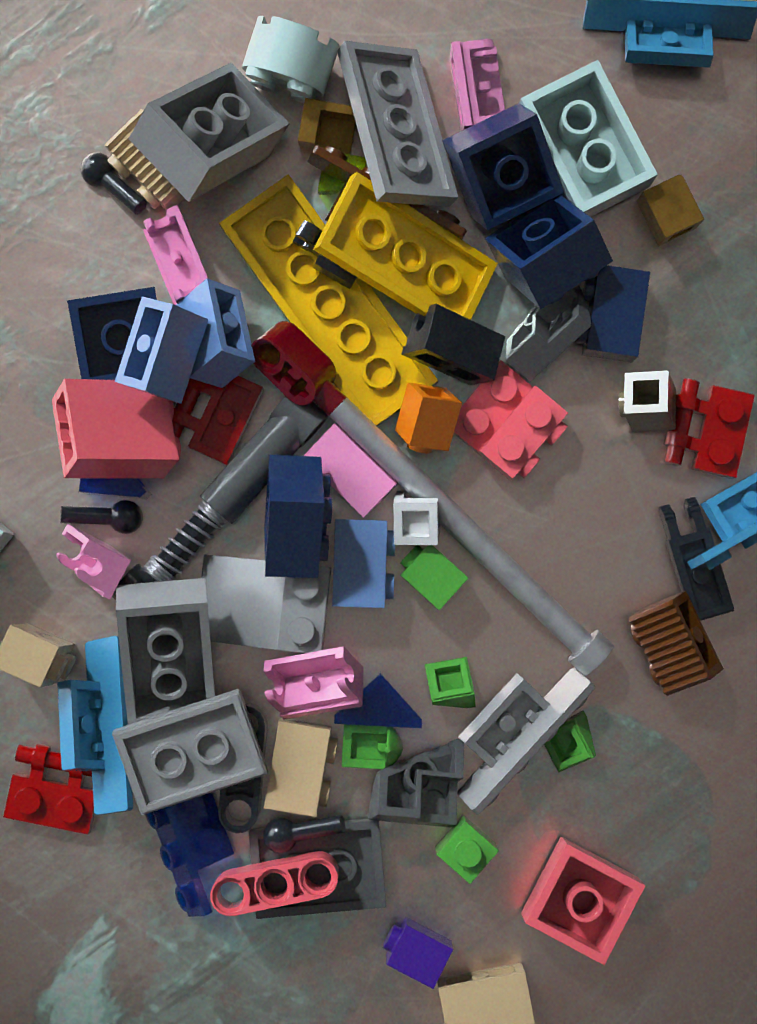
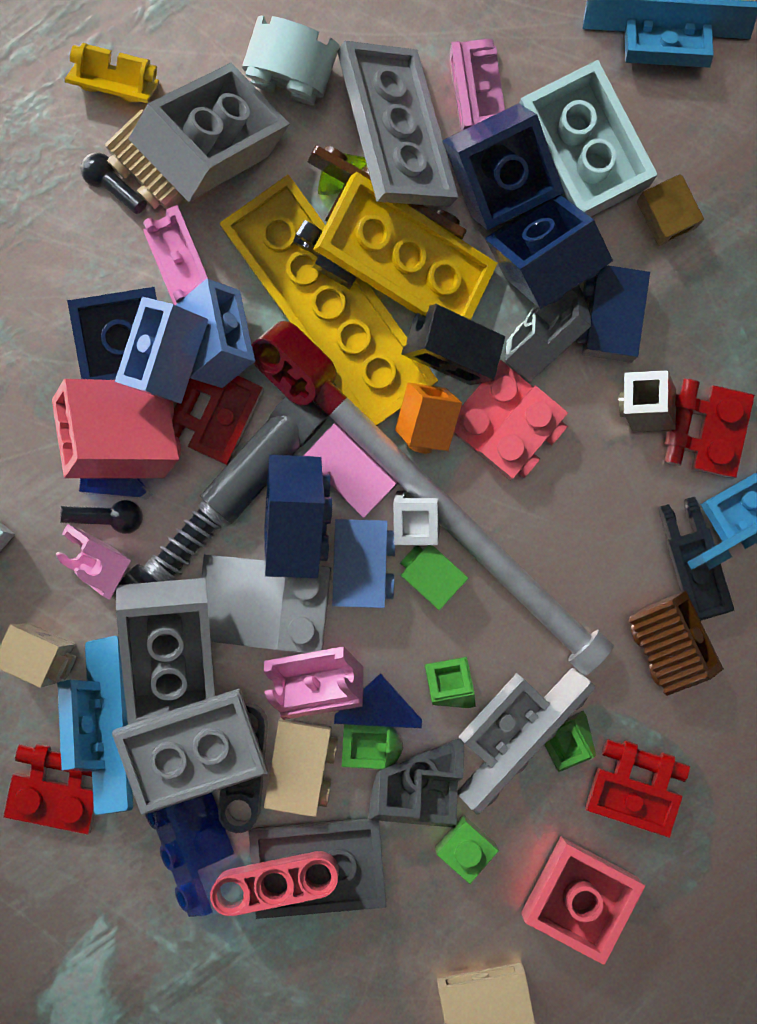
black bar [263,815,345,853] -> none
pearl gold panel [298,98,356,156] -> none
dark purple brick [382,917,454,989] -> none
none -> yellow hinge [65,43,159,103]
none -> red plate [585,739,690,838]

